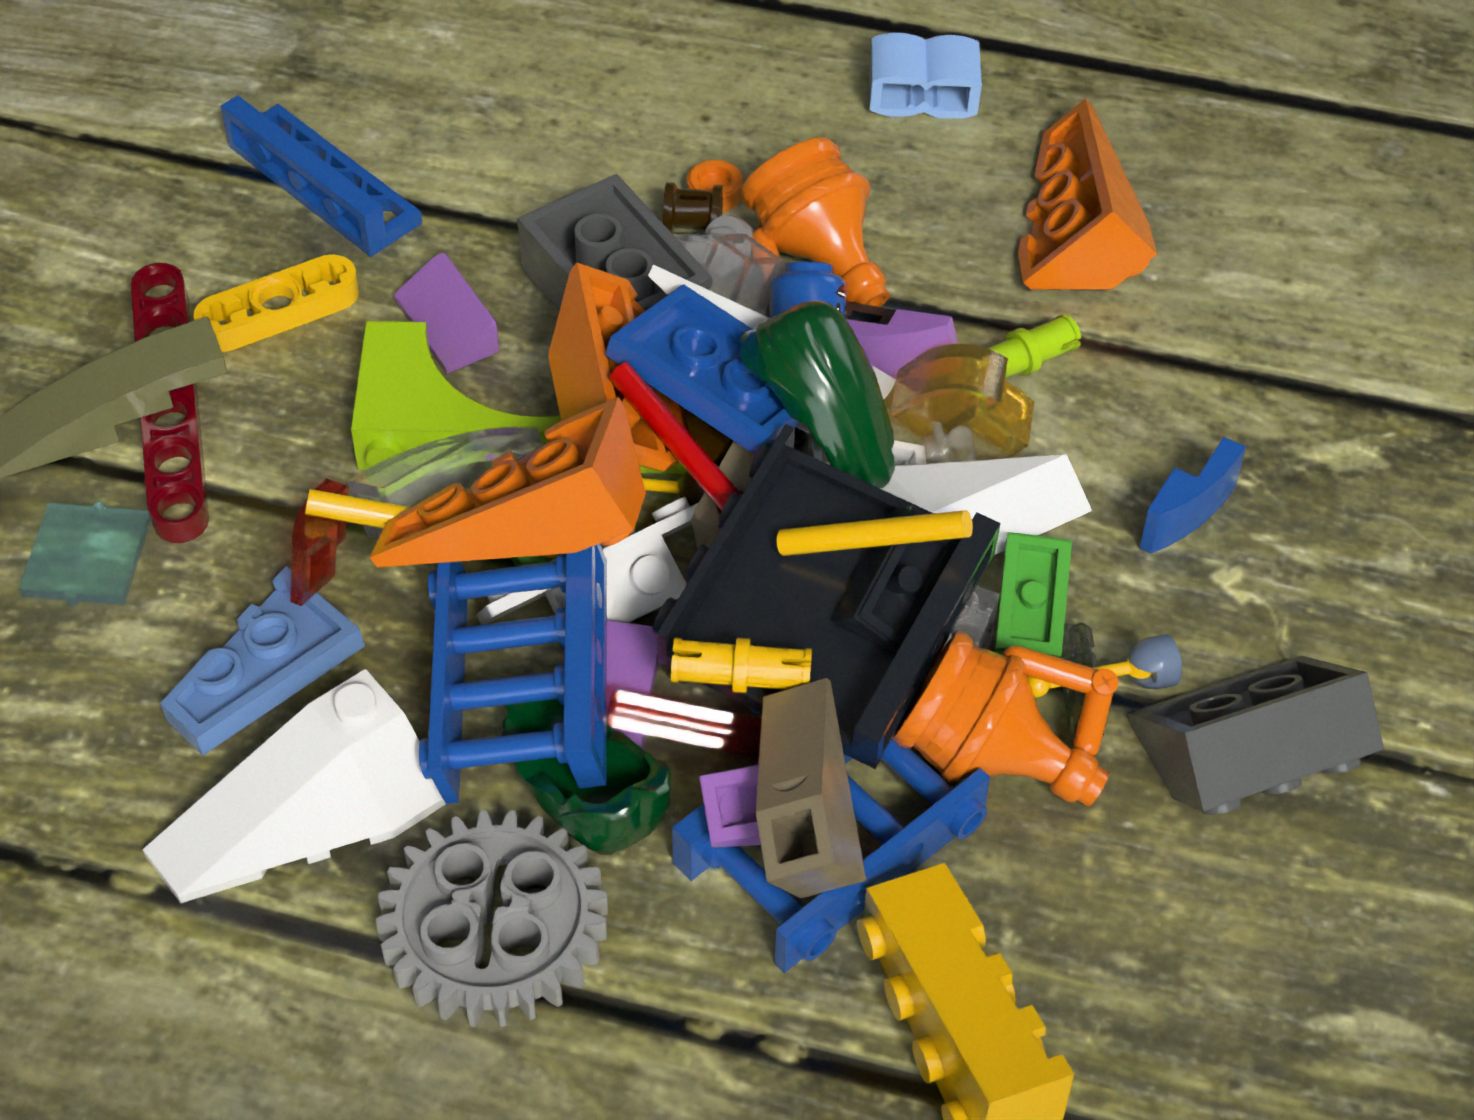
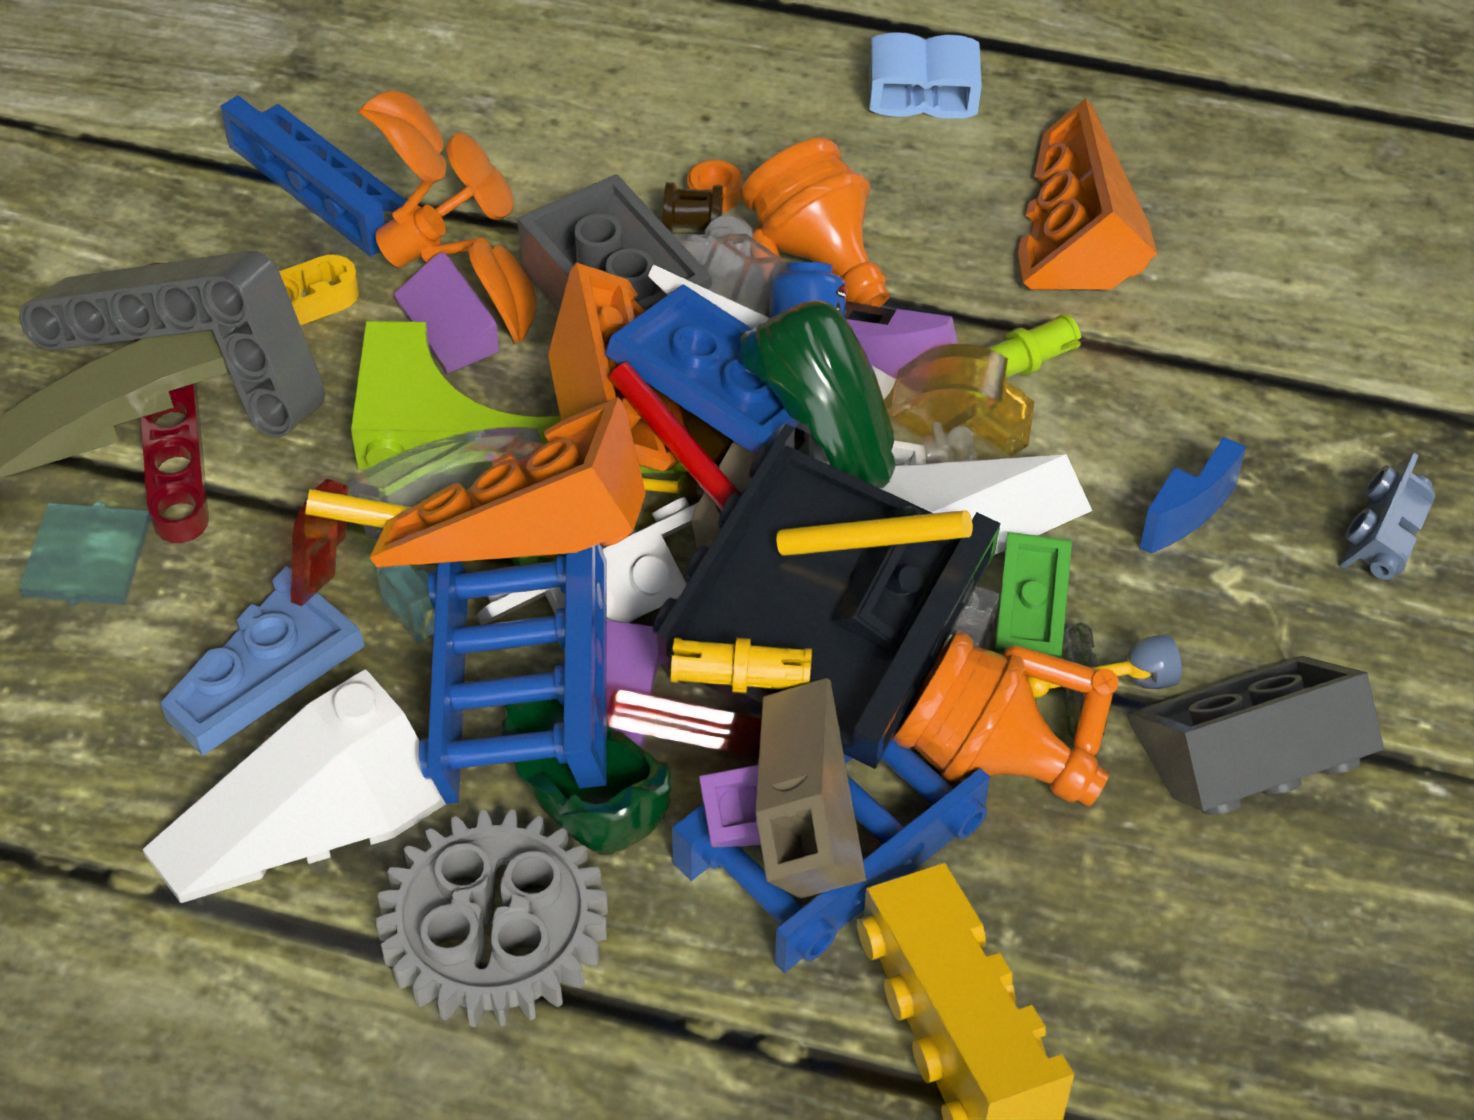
none -> dark grey beam [19,251,325,438]
none -> orange plant [358,91,537,345]
none -> clear light blue plate [376,565,435,643]
none -> sand blue hinge [1339,452,1435,580]

